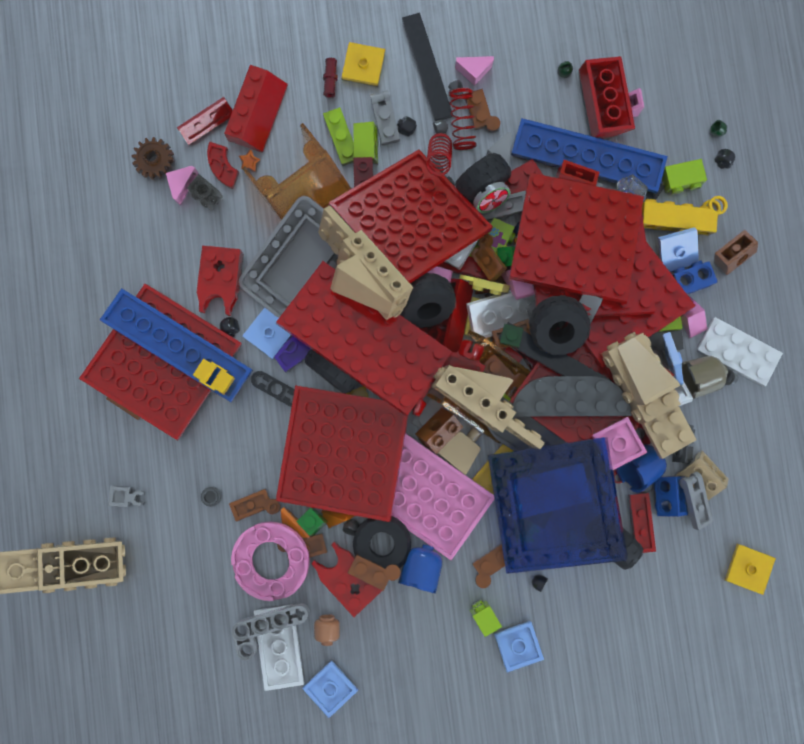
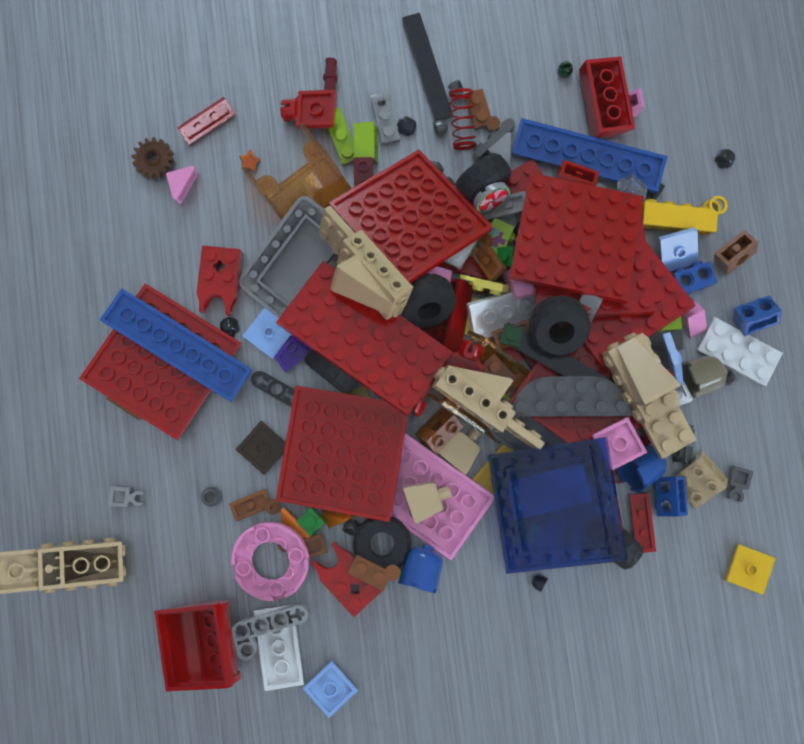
clear smoke head [186,174,223,211] -> none
yellow piece [193,359,235,395] -> none
red tile [207,141,239,189] -> none
red slope [224,65,288,153] -> none
nougat head [314,615,340,646] -> none
yellow plate [342,42,385,86] -> none
red piece [426,133,453,176] -> none
bright pink slope [455,56,494,86] -> none
lime brick [470,600,502,637] -> none
dark orange hinge [472,542,516,588] -> none
light blue plate [494,621,544,672] -> none
lime brick [662,159,707,194] -> none
light grey plate [679,472,713,530] -> none
dark green hinge [710,120,727,137] -> none
none -> red container [154,600,241,692]
none -> dark brown tile [235,421,286,475]
none -> red plate [280,90,337,129]
none -> tan torso [403,481,452,524]
none -> dark grey hinge [473,118,515,162]
none -> dark grey plate [727,466,754,502]
none -> blue brick [733,295,782,336]

